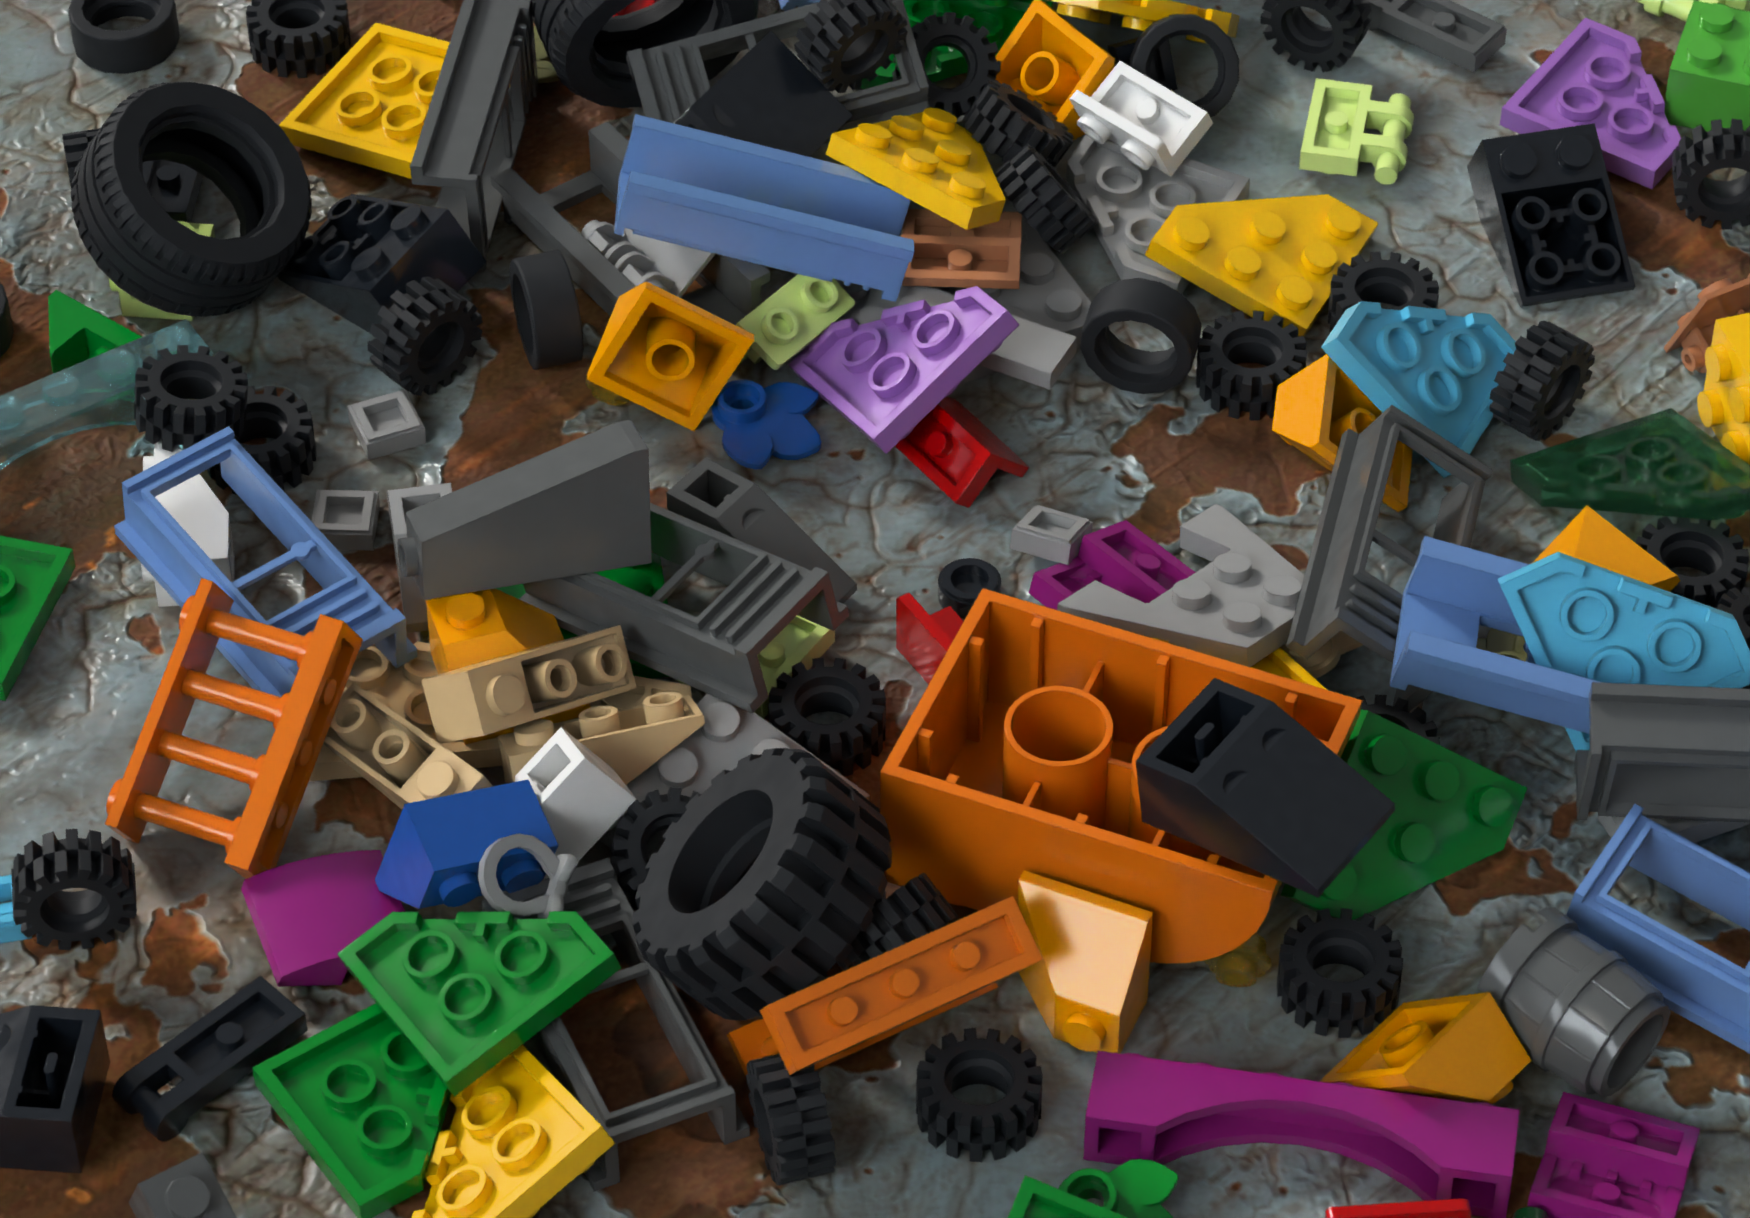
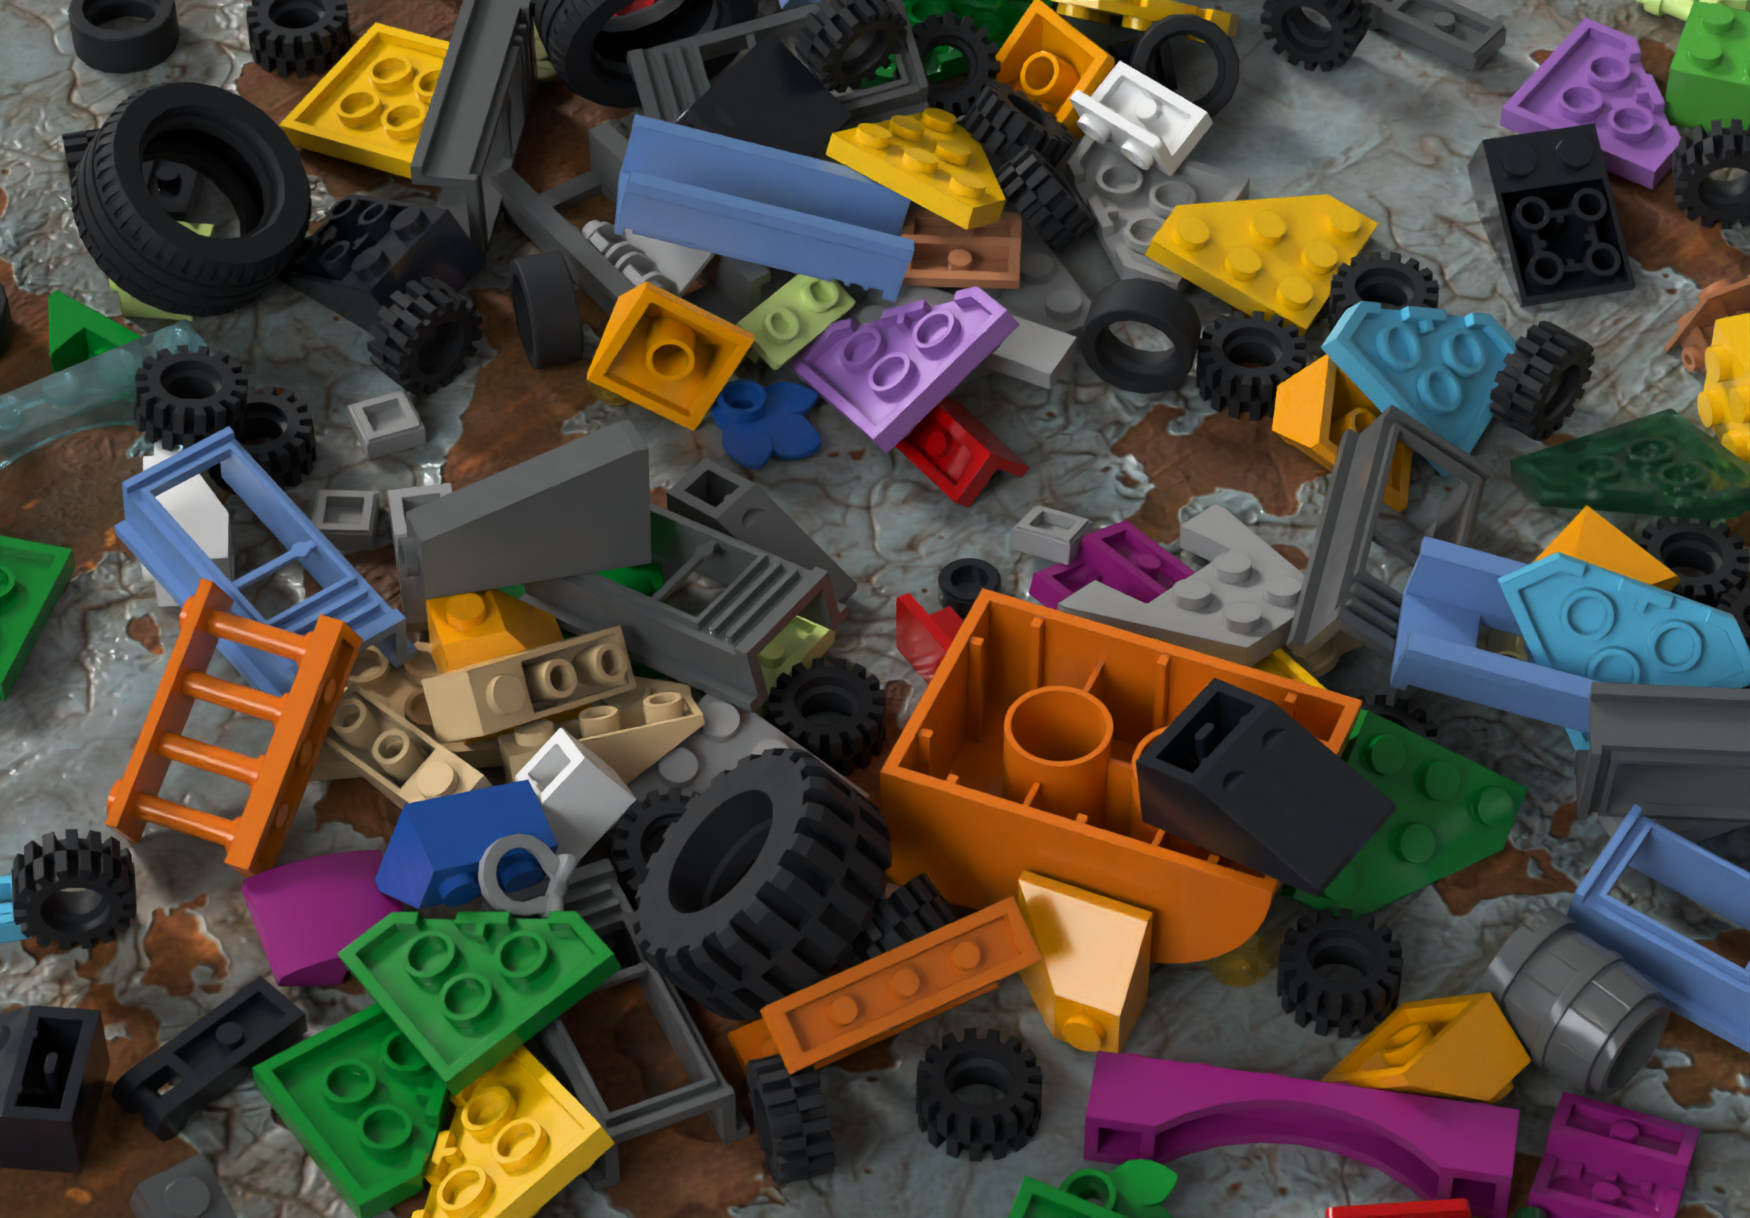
yellowish green plate [1299,78,1414,185] -> none

